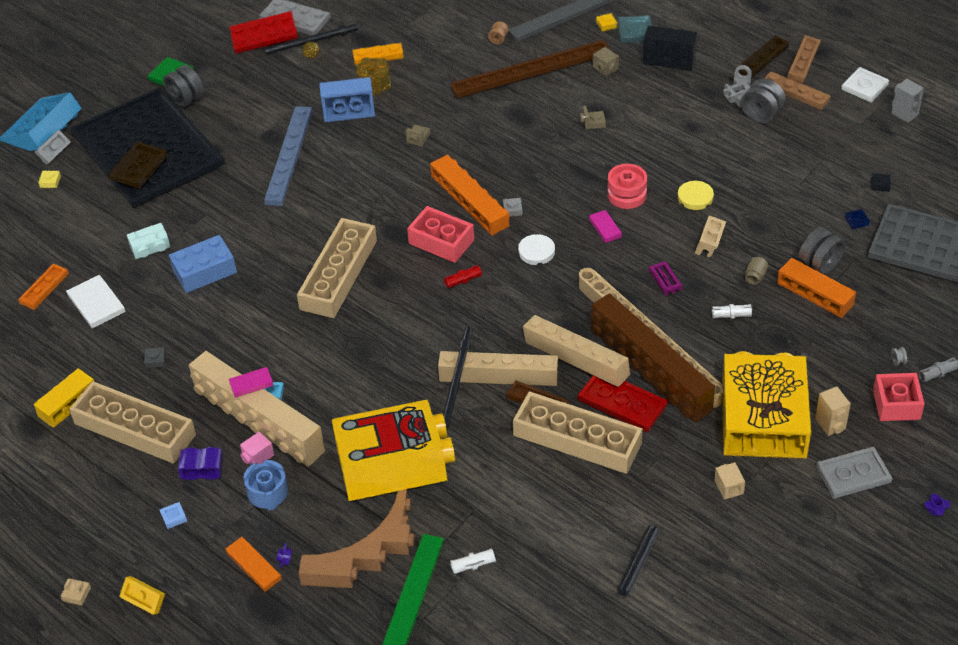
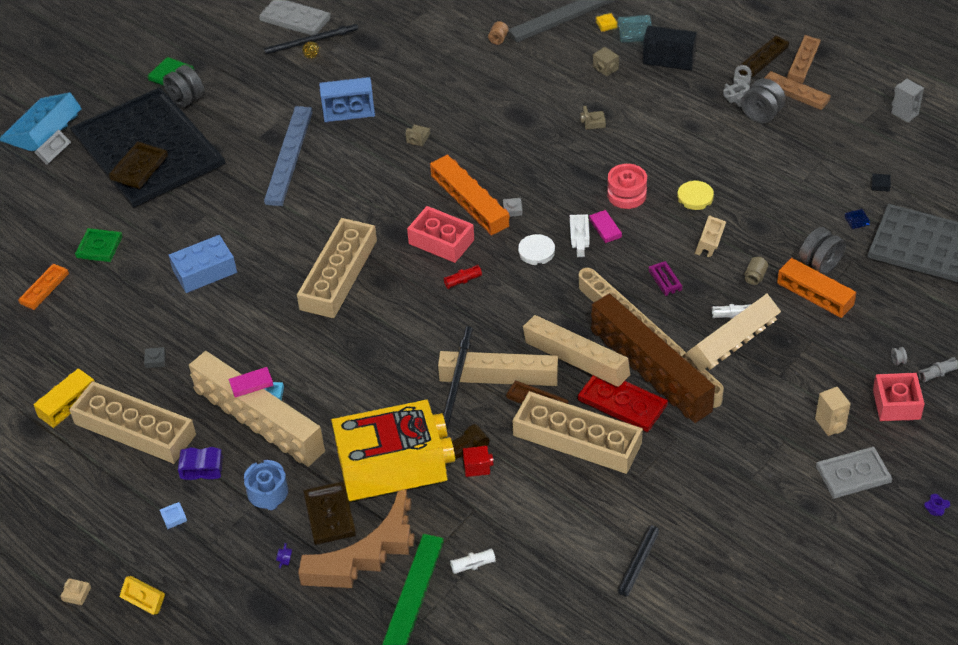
light yellow plate [38,171,61,188] -> none
white tile [66,275,126,328] -> none
light aqua brick [127,223,170,259] -> none
orange tile [225,537,282,592] -> none
red plate [230,11,298,54] -> none
bright pink brick [240,432,274,465] -> none
light orange plate [353,43,404,65] -> none
clear yellow brick [356,57,391,95] -> none
reddish brown plate [450,40,610,98] -> none
tan brick [715,463,745,500] -> none
yellow brick [722,351,811,458] -> none
white tile [842,67,889,102] -> none
none -> green tile [75,228,123,262]
none -> dark brown plate [303,481,356,545]
none -> dark brown piece [452,424,490,459]
none -> red brick [463,446,494,477]
none -> white hinge [570,215,590,257]
none -> tan brick [687,294,781,372]

